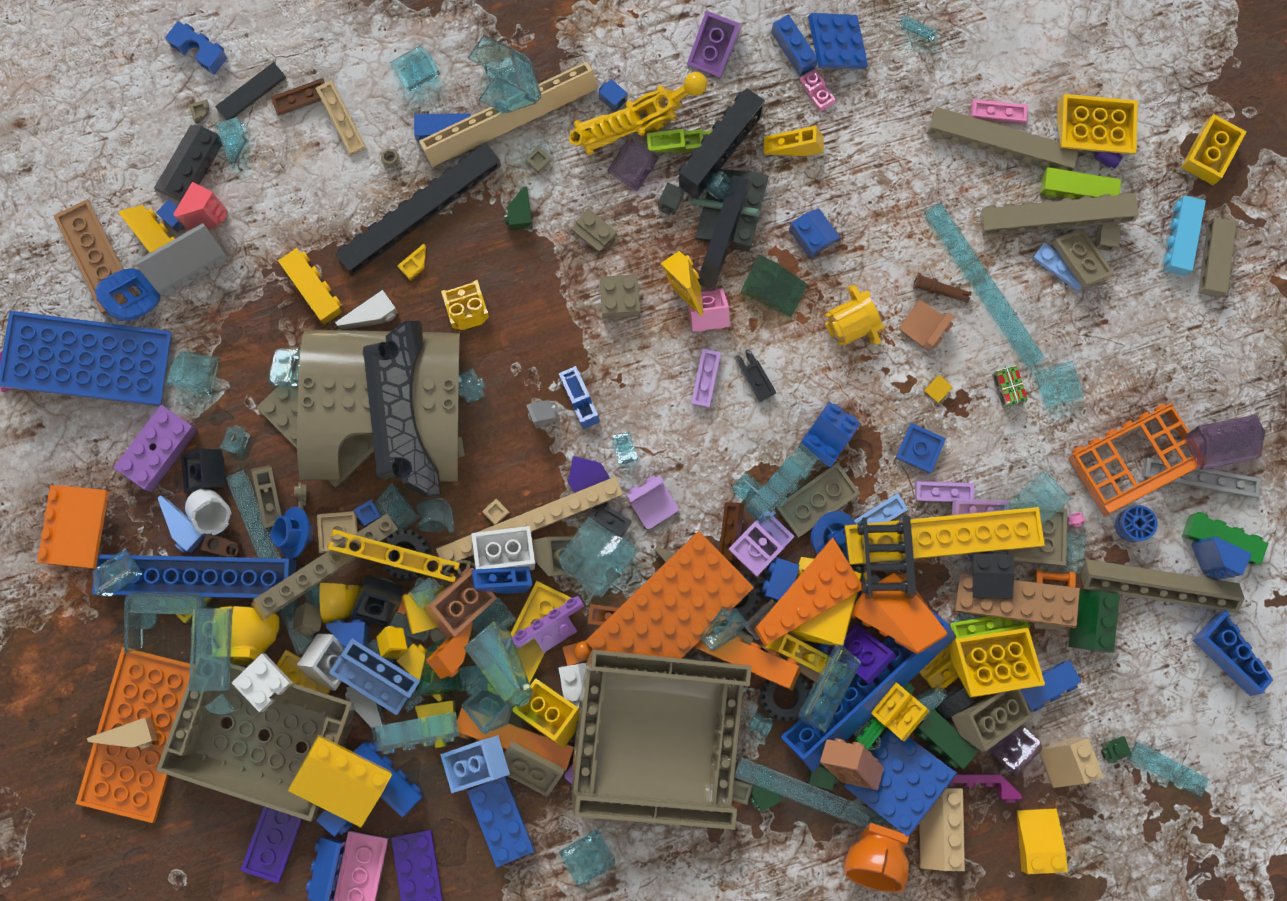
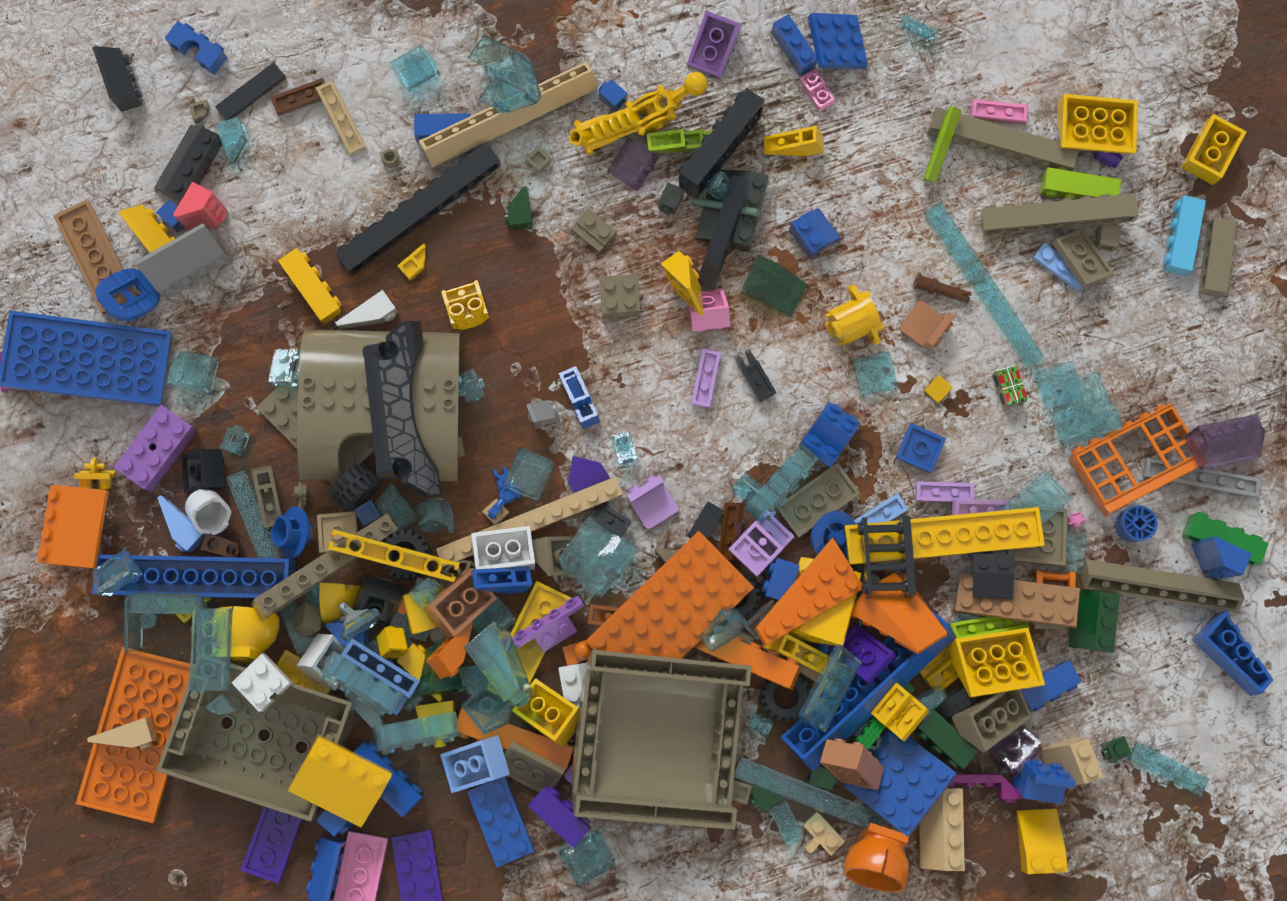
none -> yellow hips [74,458,116,489]
none -> black slope [92,46,143,112]
none -> clear light blue wedge [320,651,404,716]
none -> black tyre [329,462,382,512]
none -> clear light blue piece [338,602,380,642]
none -> blue piece [487,467,521,520]
none -> clear light blue slope [503,448,554,501]
none -> dark purple slope [528,785,591,848]
none -> black slope [687,501,724,539]
none -> clear light blue plate [768,800,804,846]
none -> tan plate [802,812,845,855]
none -> clear light blue tile [852,352,898,396]
none -> lime slope [923,106,962,182]
none -> blue bracket [1011,759,1076,804]
none -> clear light blue slope [1049,371,1123,445]

